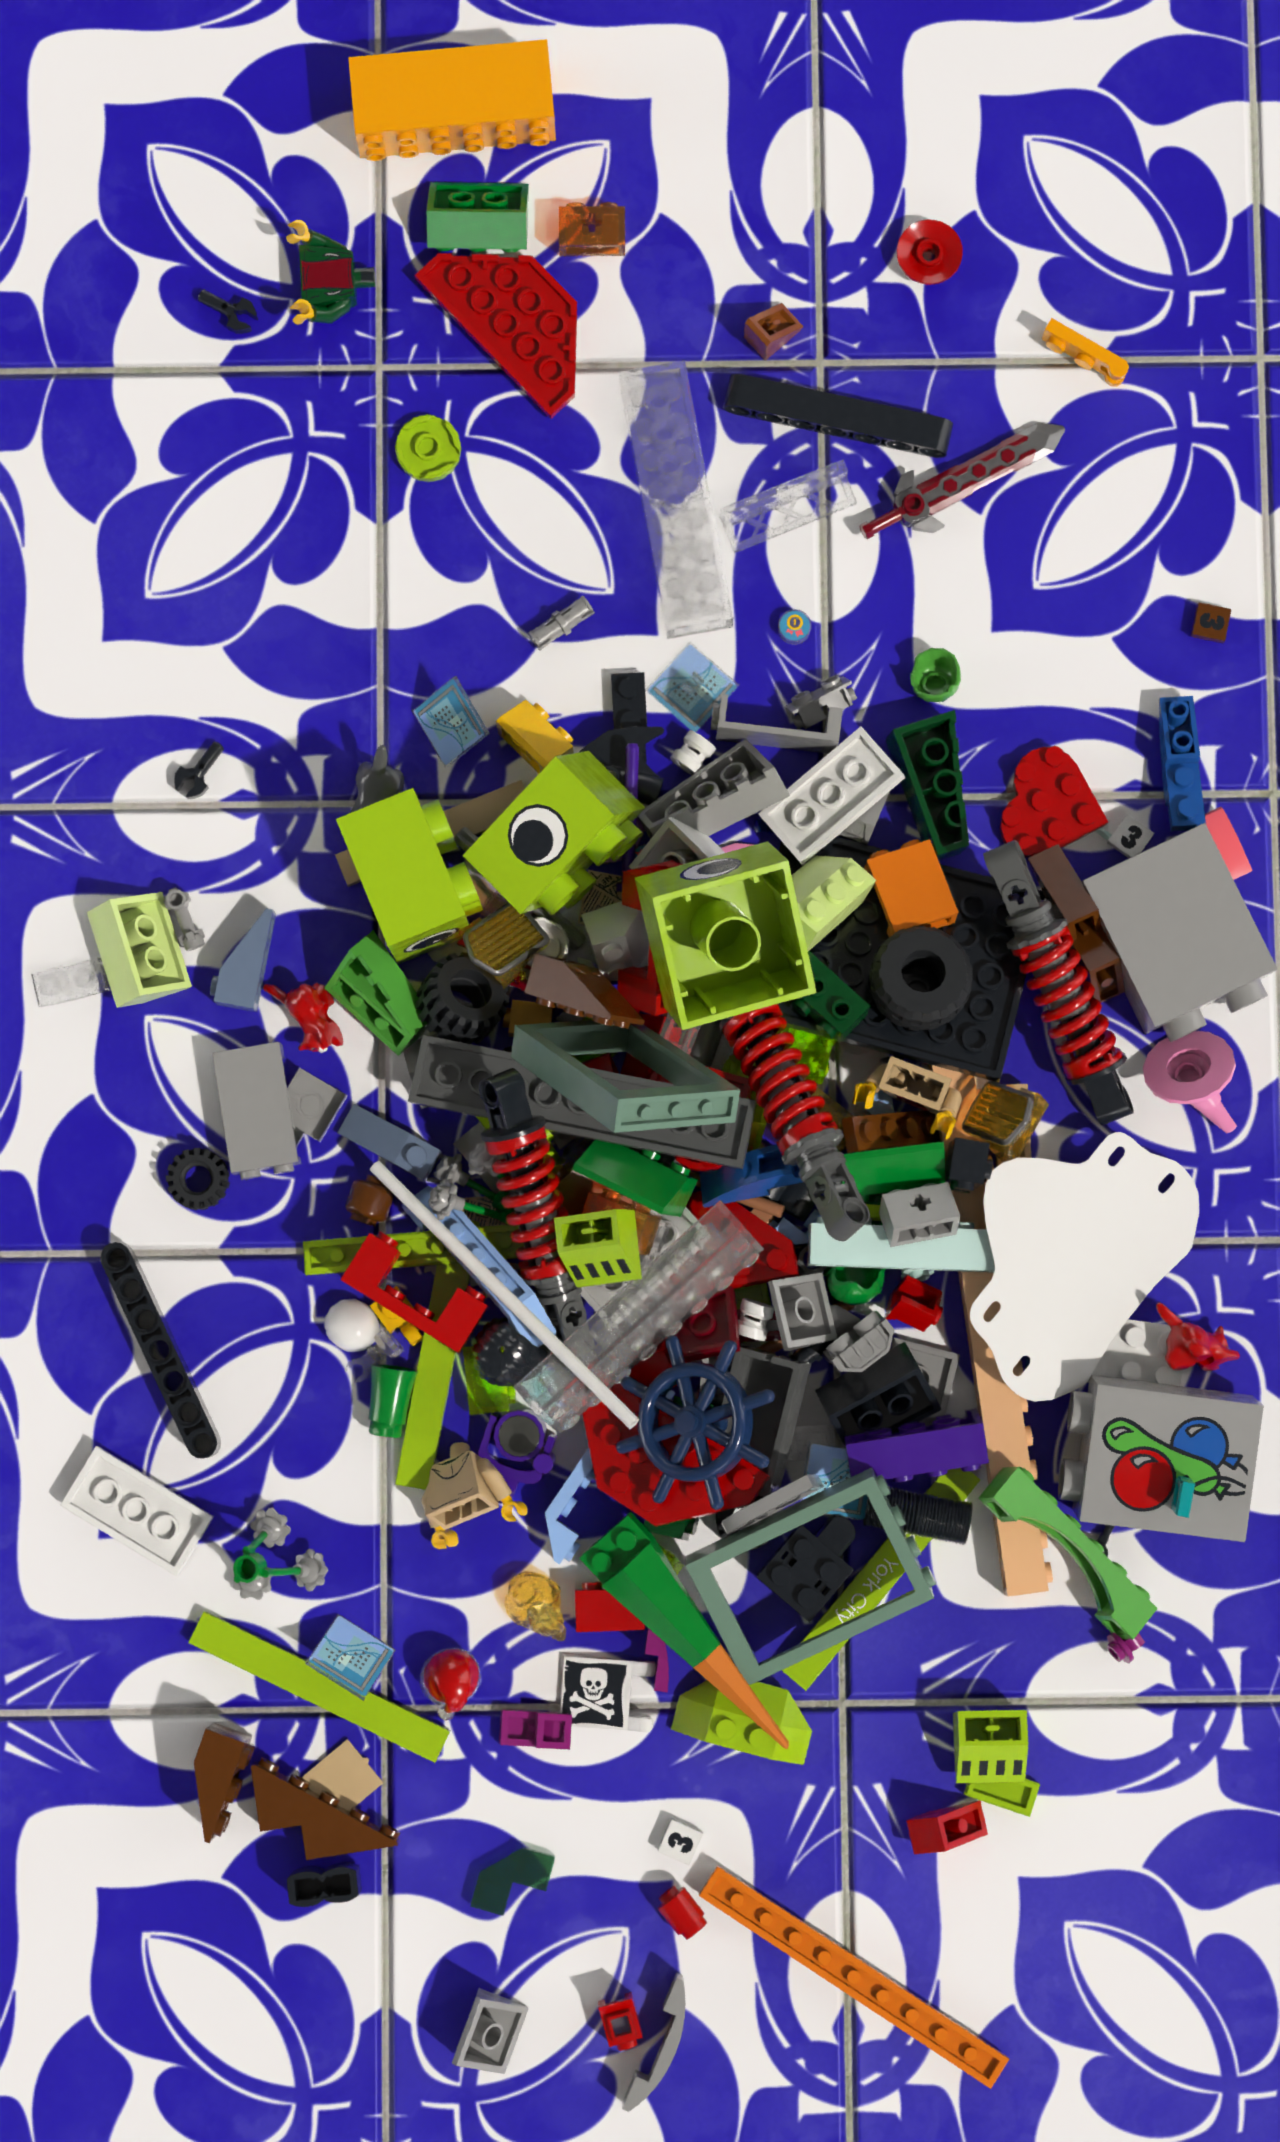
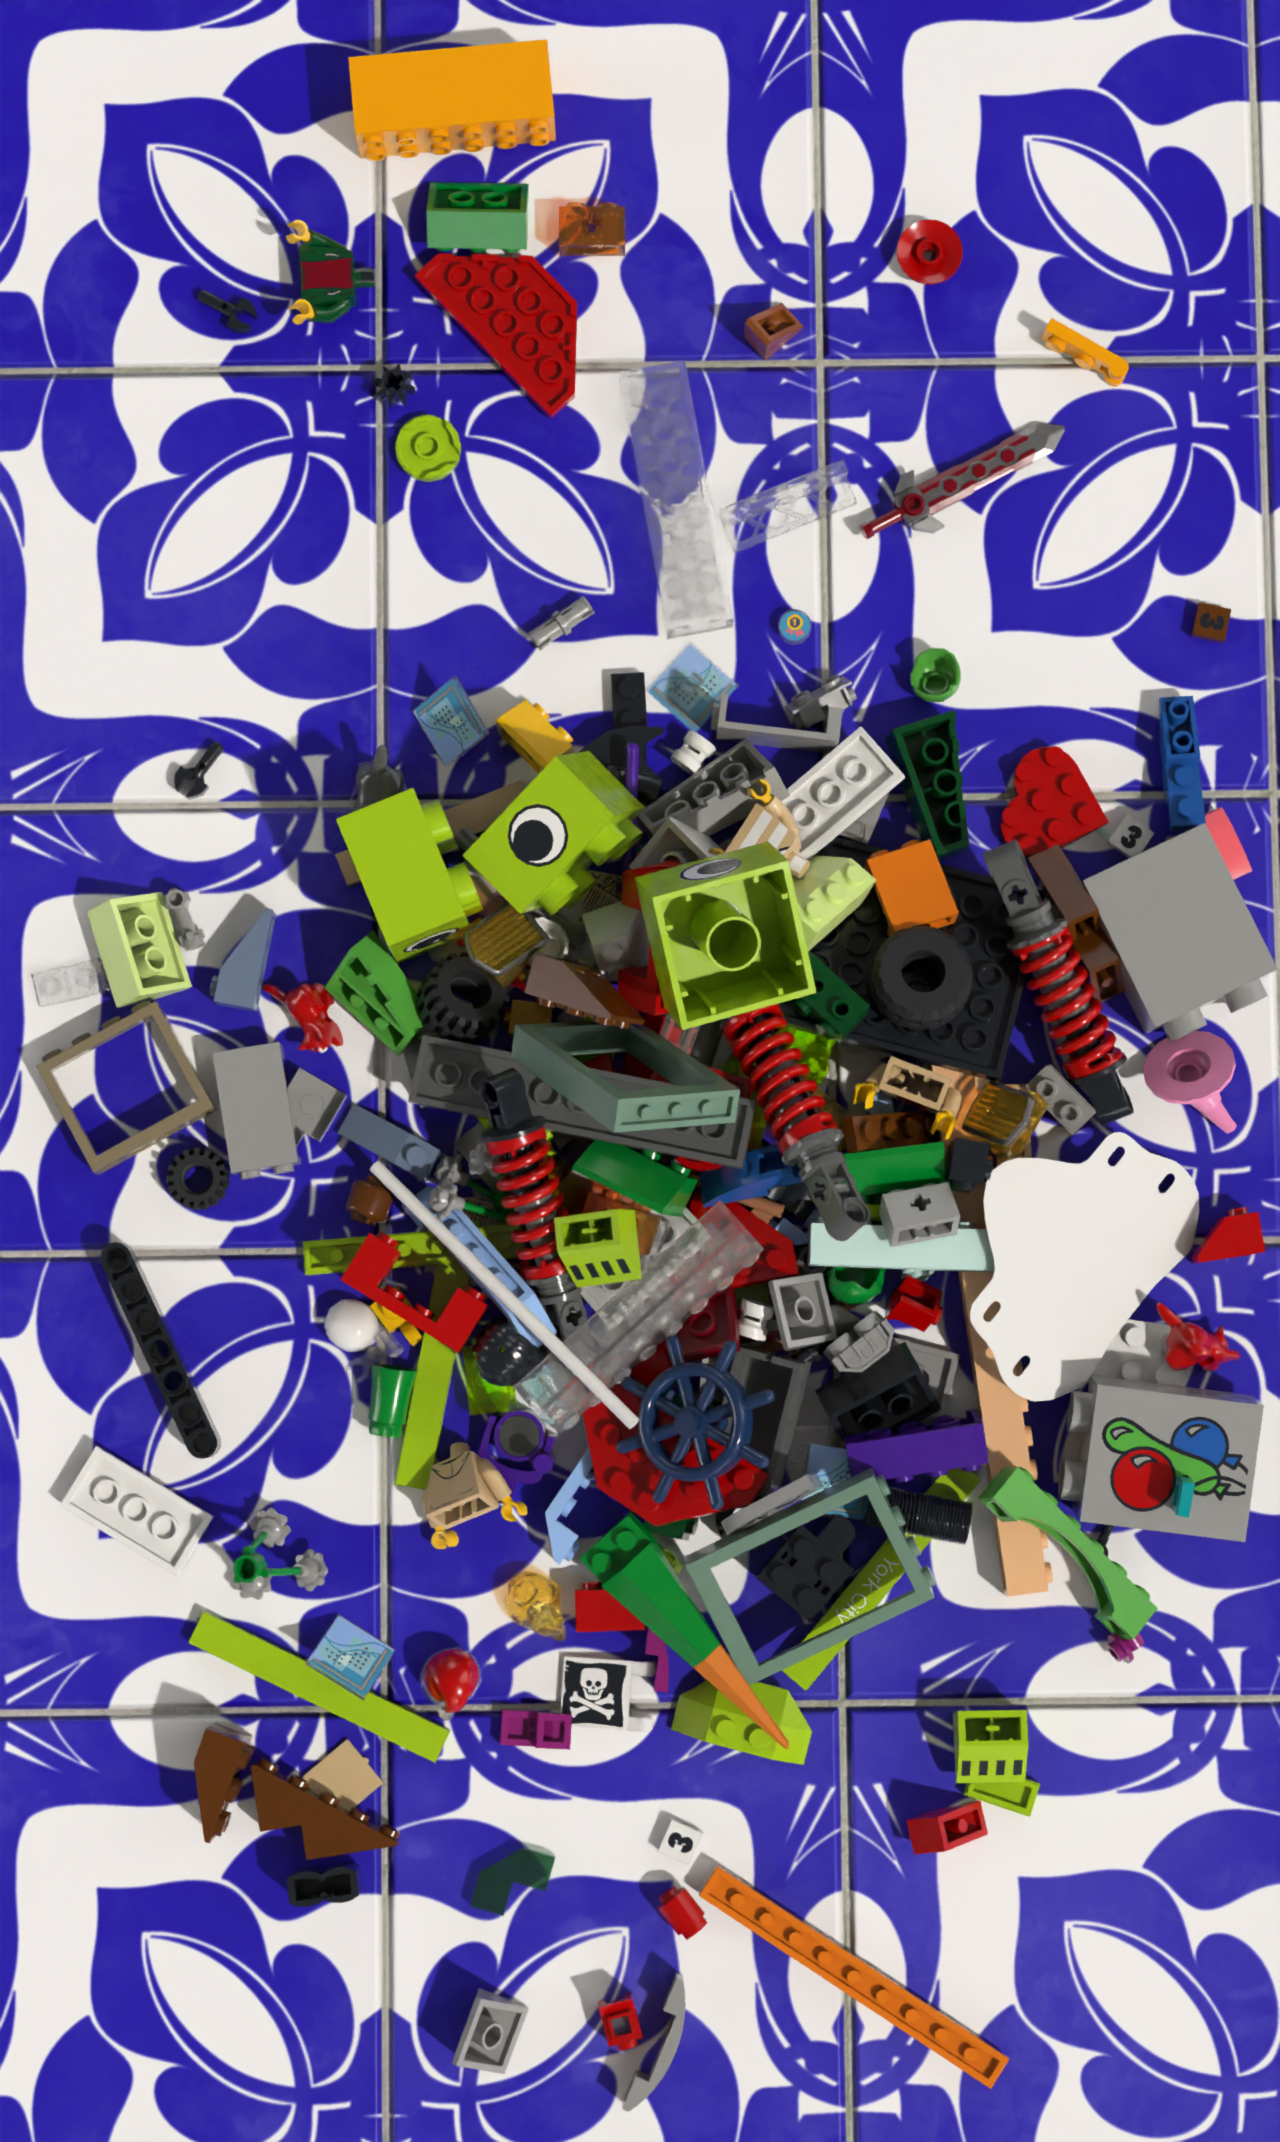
black beam [723,374,953,458] -> none
none -> dark tan window [36,1000,217,1175]
none -> black gear [374,364,416,408]
none -> torso [708,779,810,879]
none -> light grey bracket [1025,1064,1096,1135]
none -> red slope [1192,1207,1265,1264]

